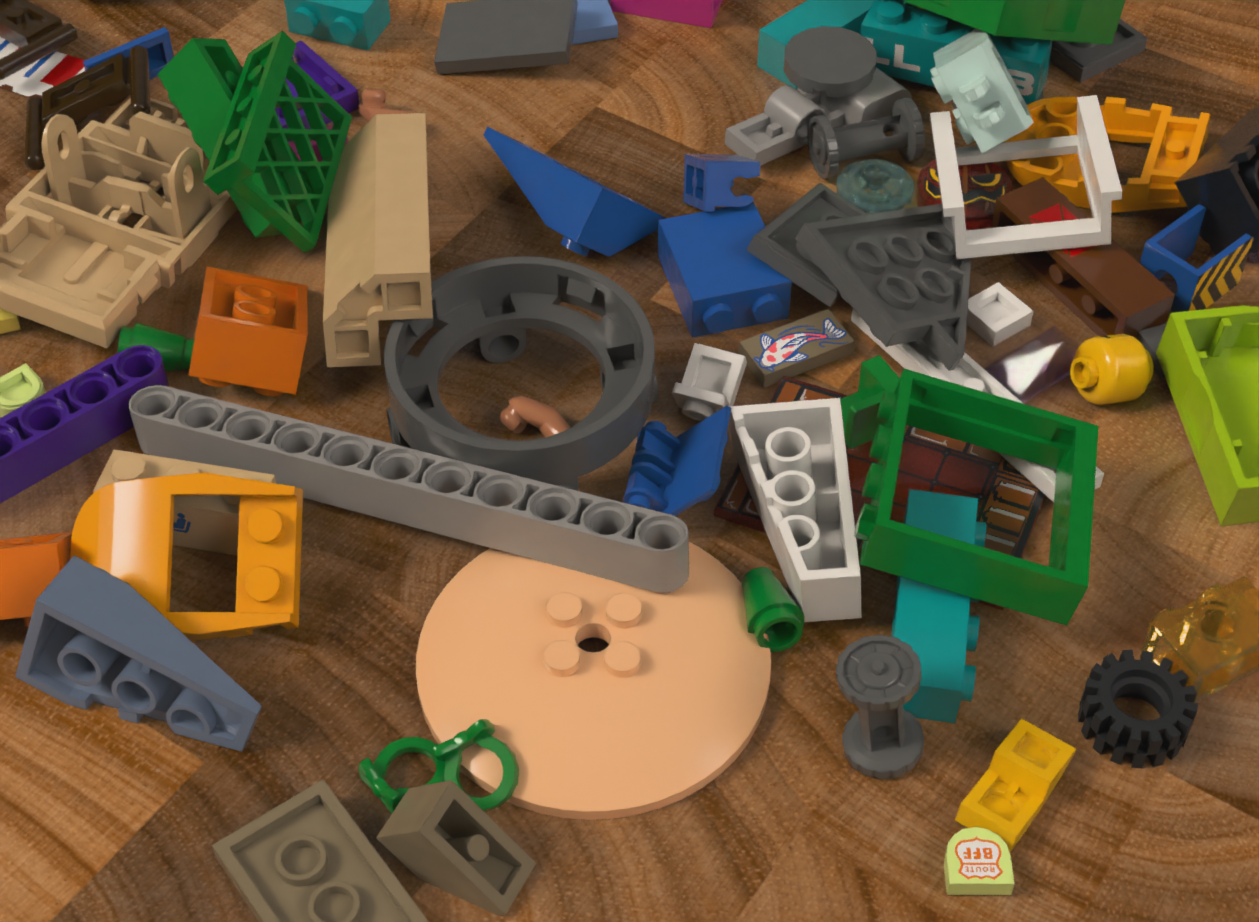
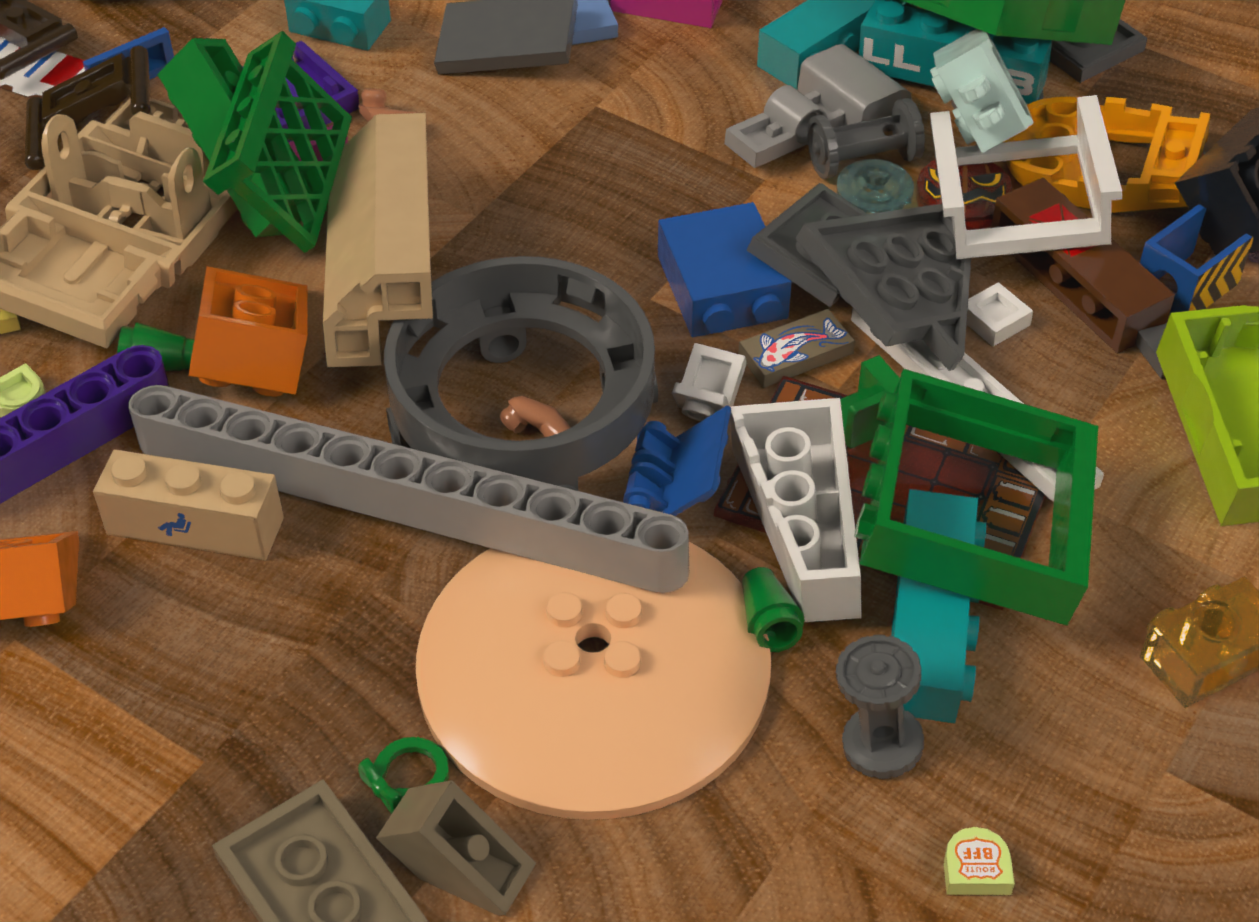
sand blue wedge [15,556,262,752] -> none
light orange slope [70,472,303,643] -> none
green piece [432,719,519,812] -> none
blue wedge [484,126,666,257] -> none
blue hinge [683,154,760,212] -> none
dark grey tile [784,26,877,98] -> none
yellow slope [955,718,1076,852] -> none
slope [983,326,1080,403] -> none
yellow head [1070,334,1154,405] -> none
black tyre [1078,650,1198,768] -> none

